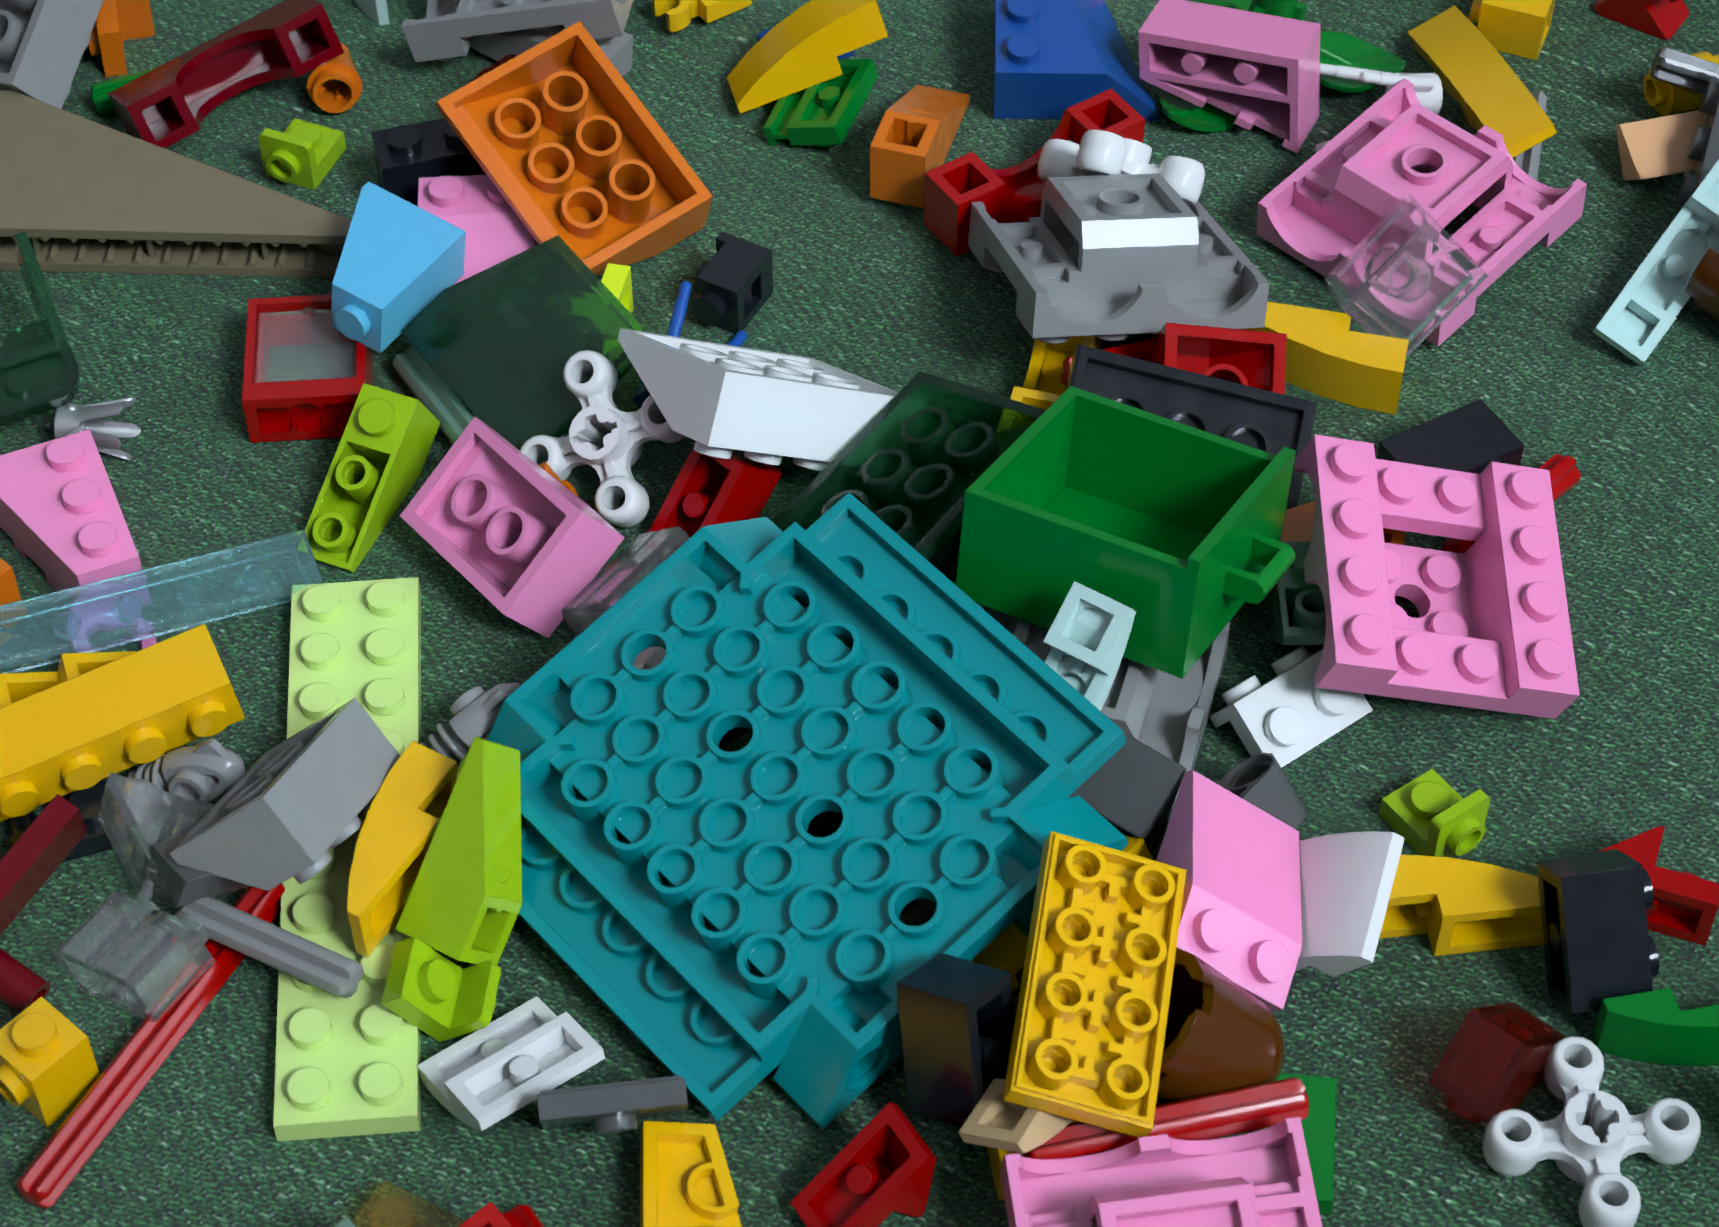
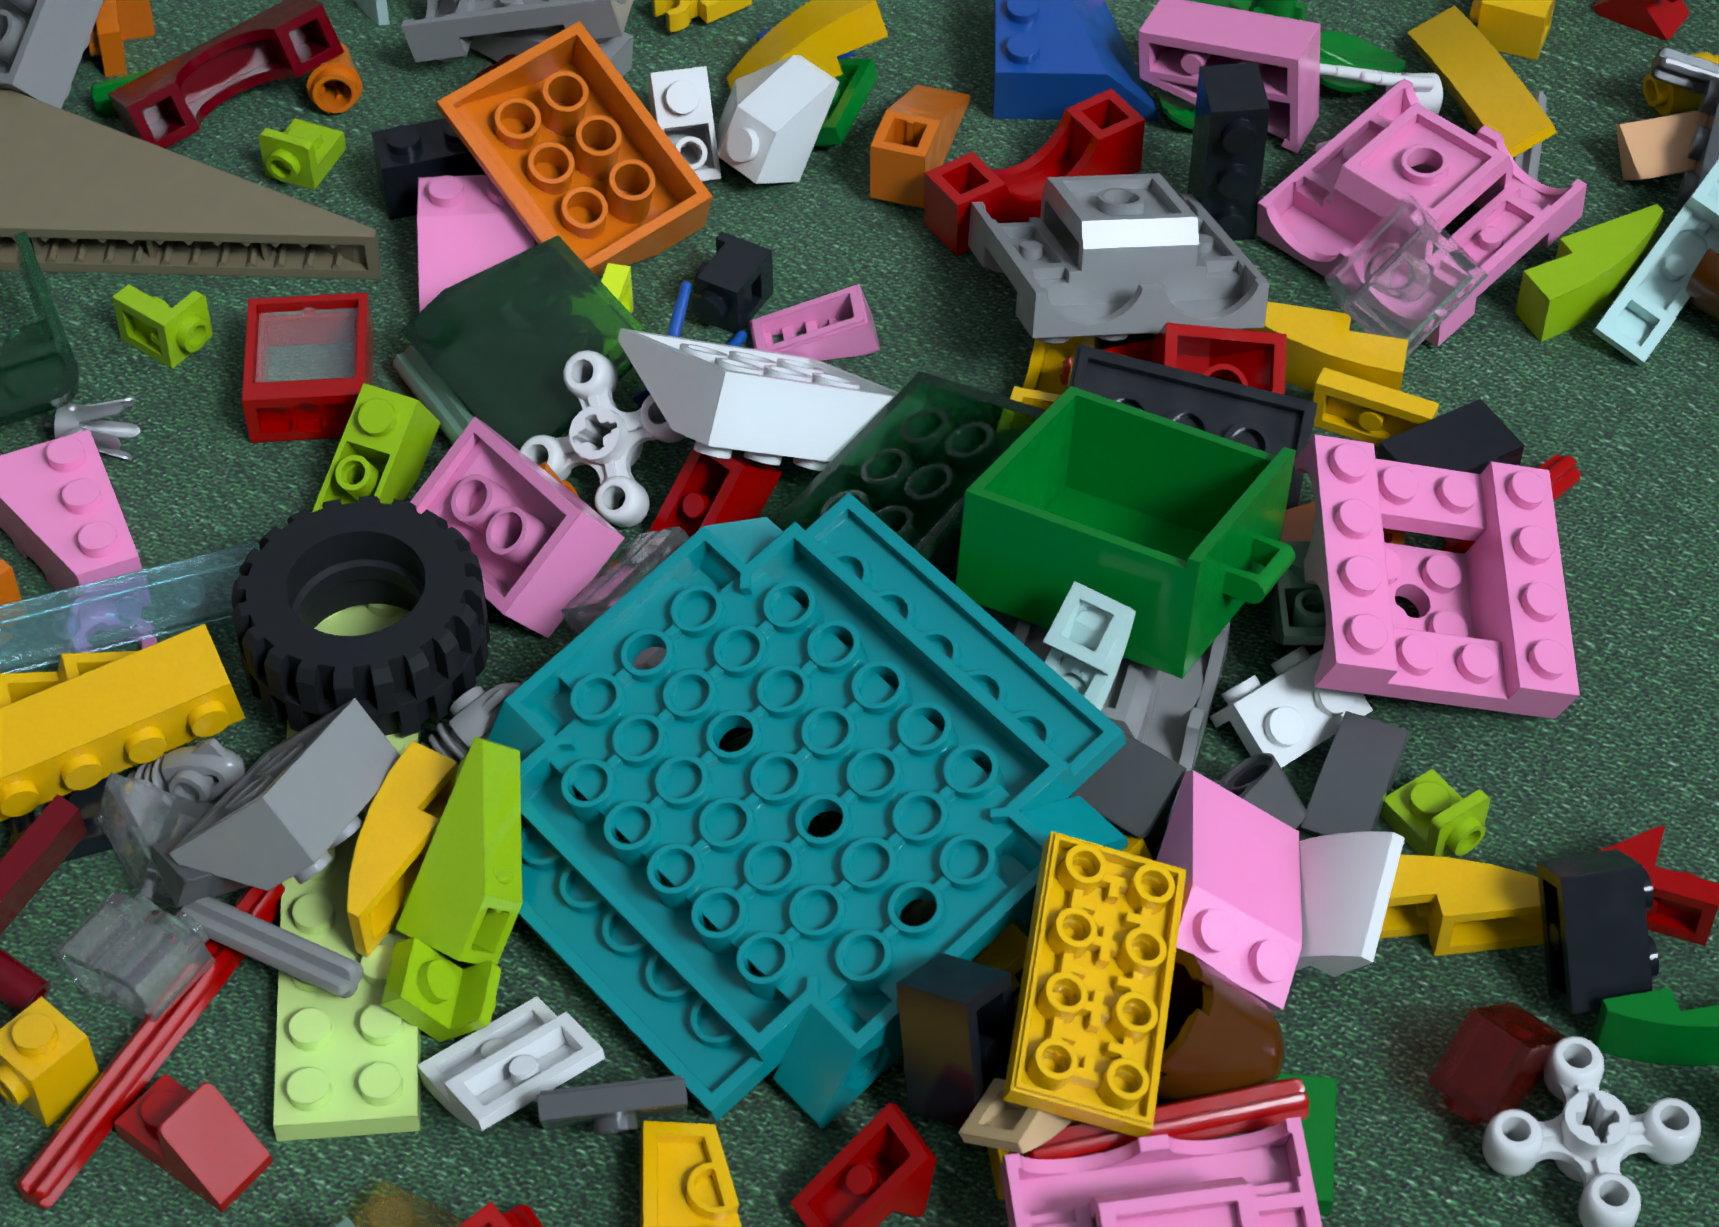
medium azure slope [331,181,466,353] -> none
white gear [1037,130,1205,205] -> none
none -> lime bracket [112,284,213,369]
none -> slope [114,1074,272,1212]
none -> black tyre [231,496,490,738]
none -> white slope [647,66,721,182]
none -> white slope [716,55,840,184]
none -> bright pink slope [749,284,880,361]
none -> black brick [1187,62,1270,241]
none -> dark grey slope [1301,711,1410,837]
none -> yellow plate [1313,367,1439,447]
none -> lime slope [1515,204,1664,342]

